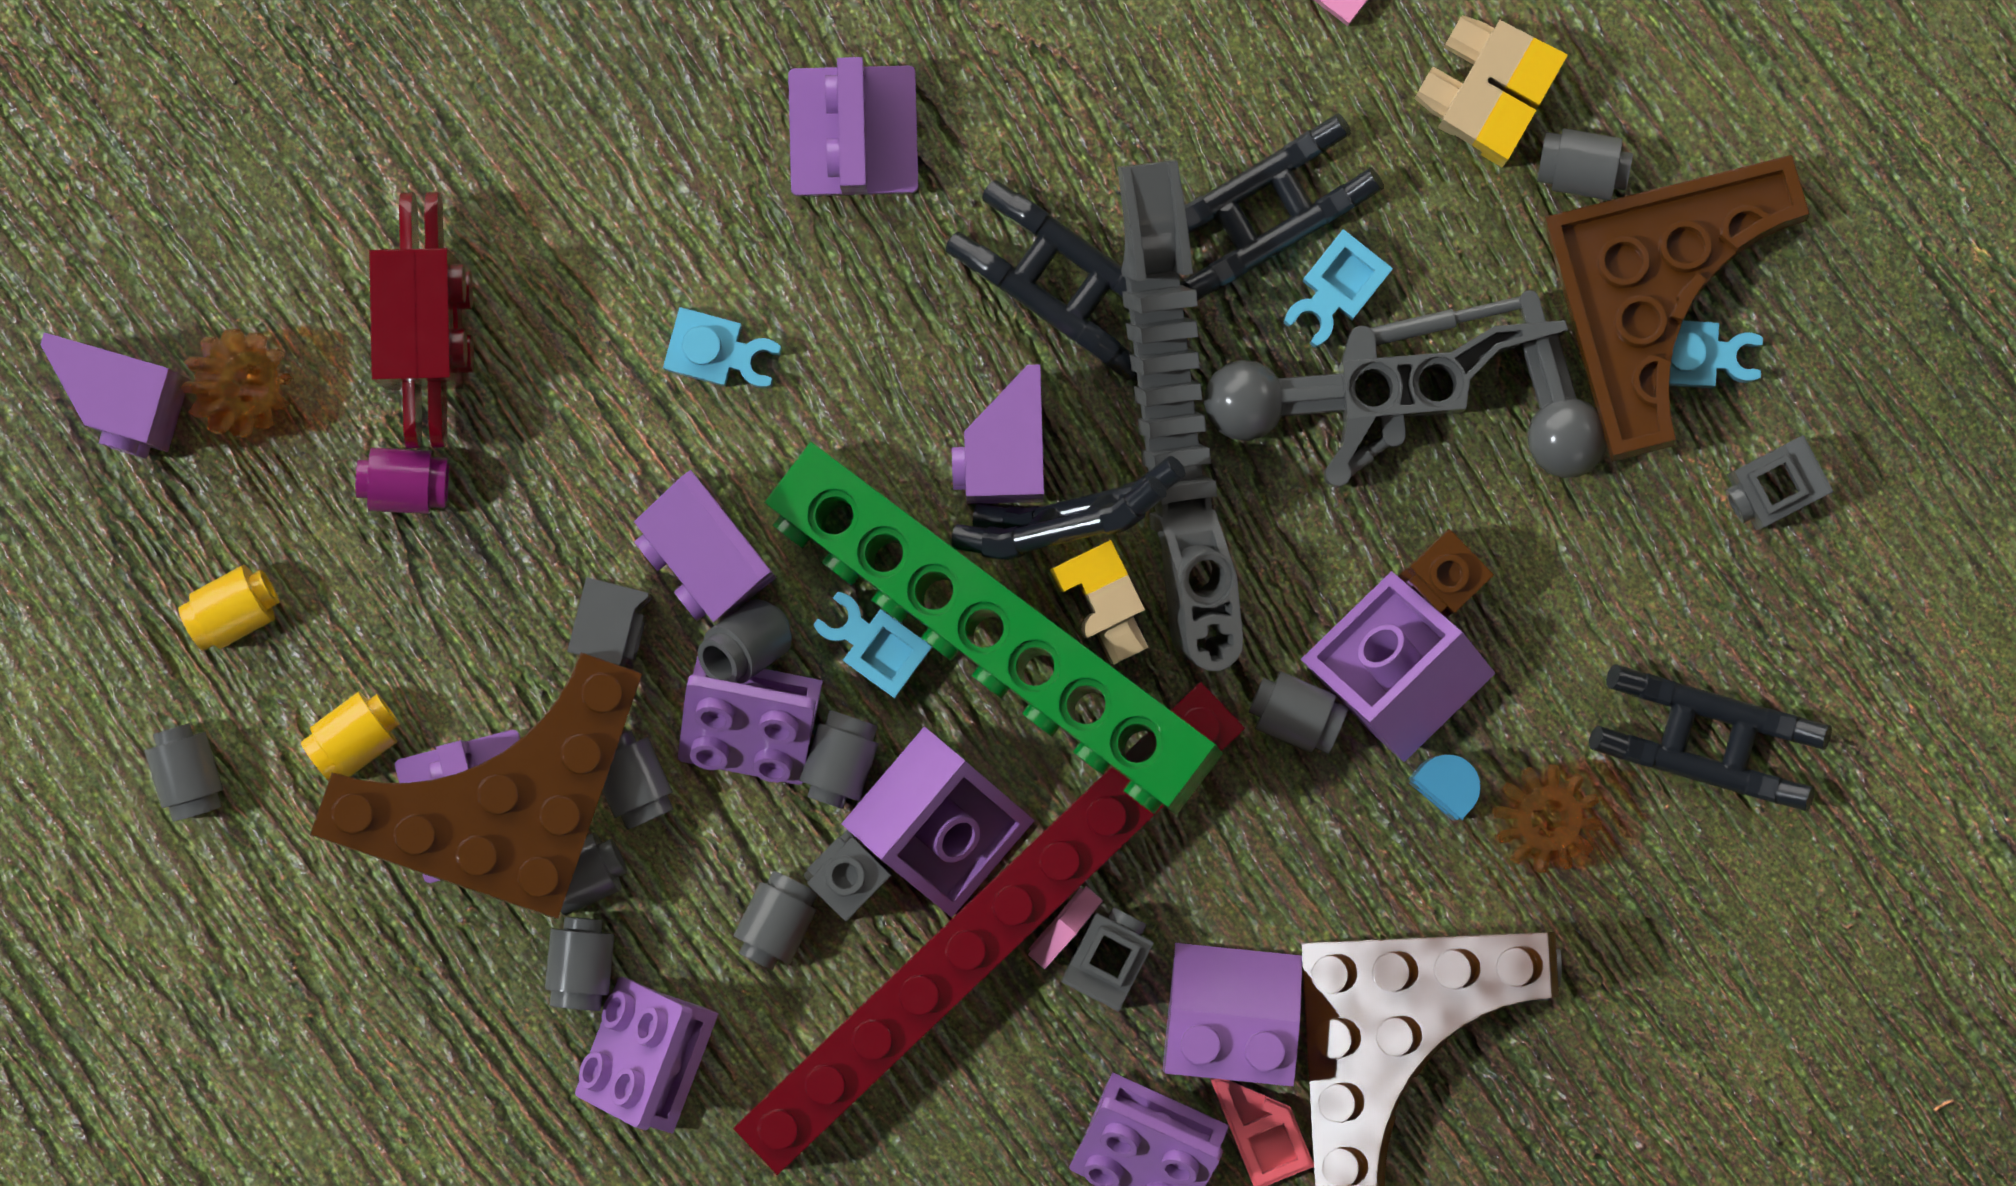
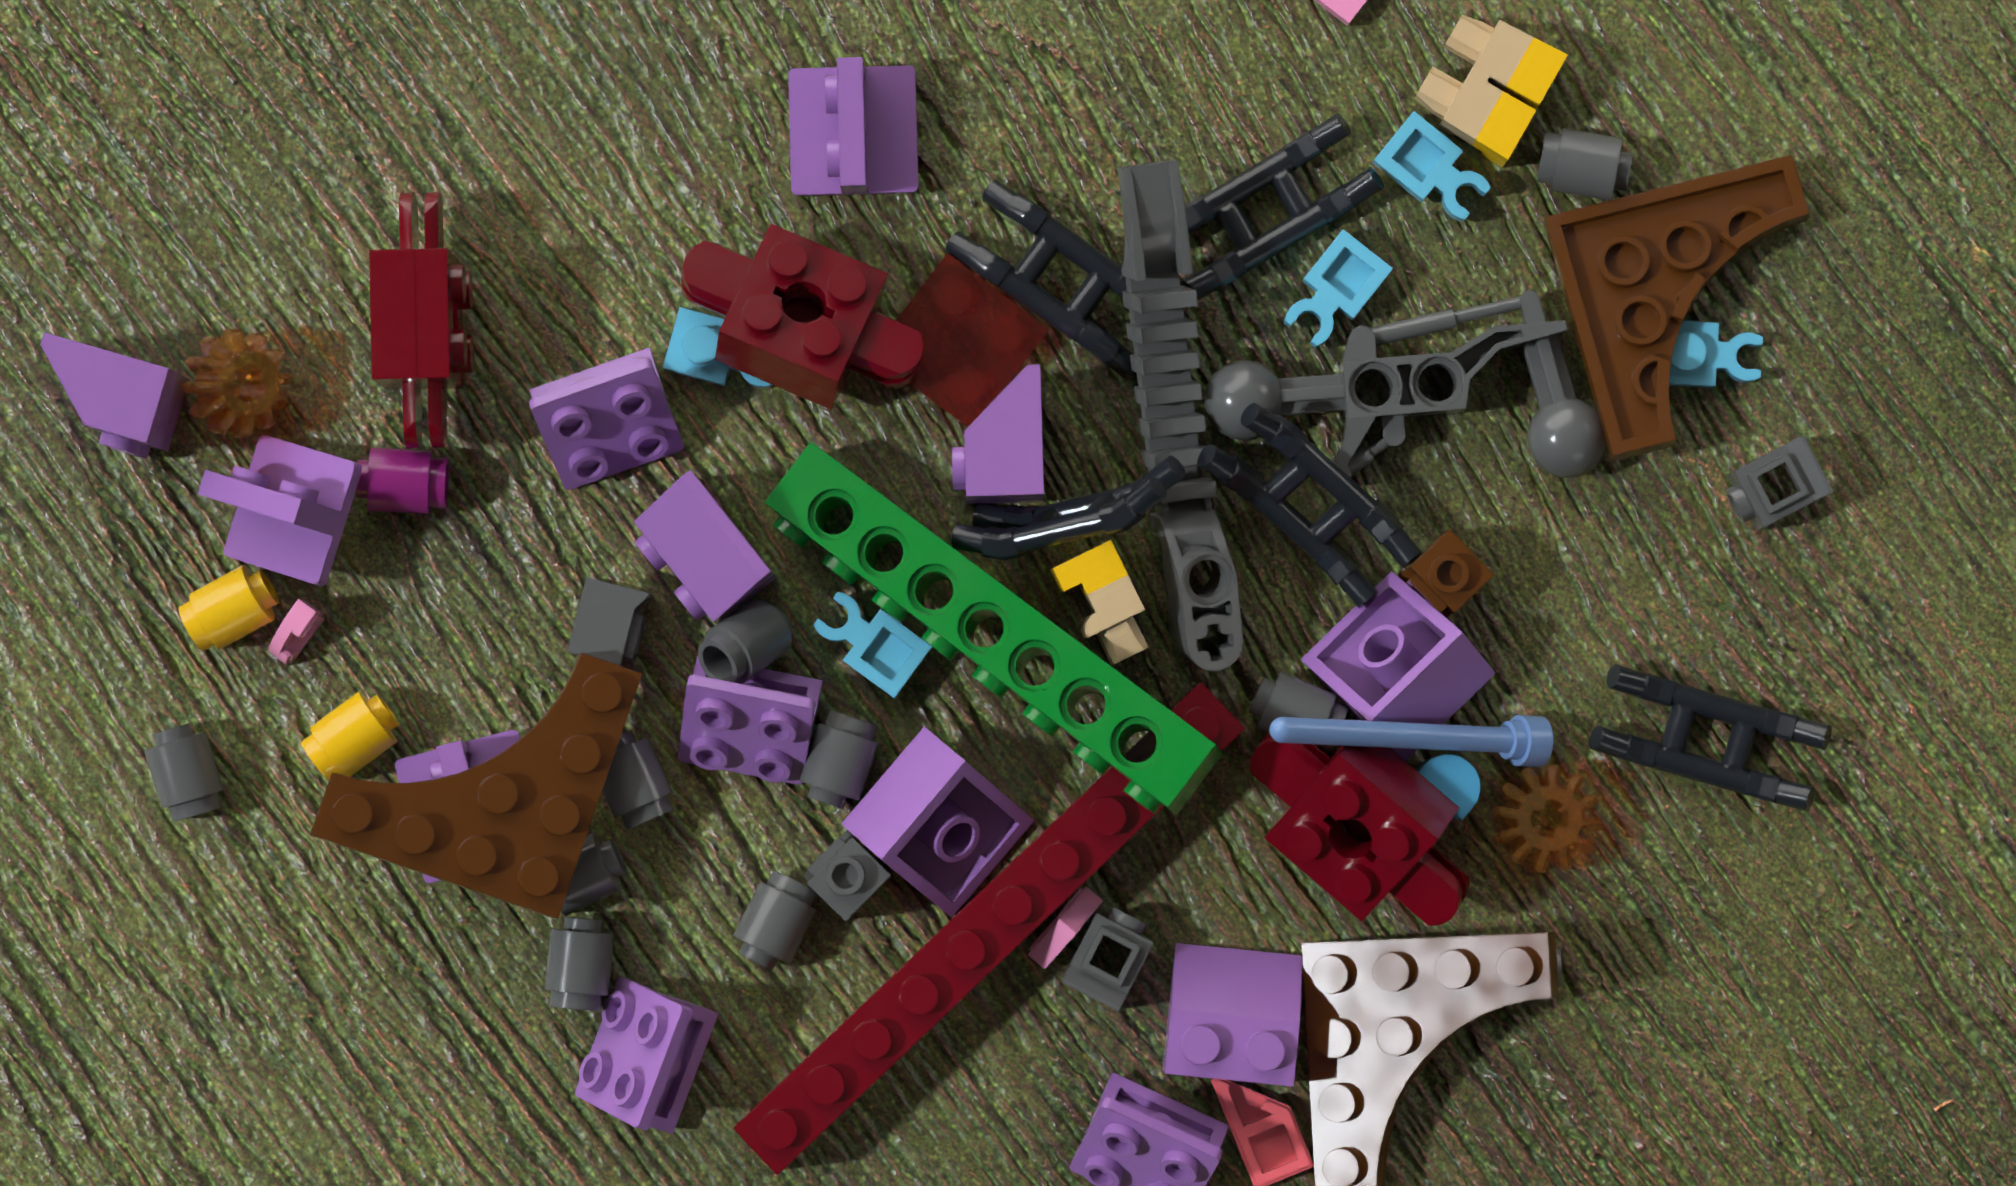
none -> medium lavender bracket [198,435,362,586]
none -> bright pink tile [268,599,325,665]
none -> medium lavender bracket [529,348,684,490]
none -> dark red brick [681,223,923,410]
none -> clear red plate [897,253,1049,428]
none -> black piece [1197,403,1422,609]
none -> dark red brick [1250,732,1470,926]
none -> medium blue piece [1269,715,1553,767]
none -> medium azure plate [1372,111,1491,222]

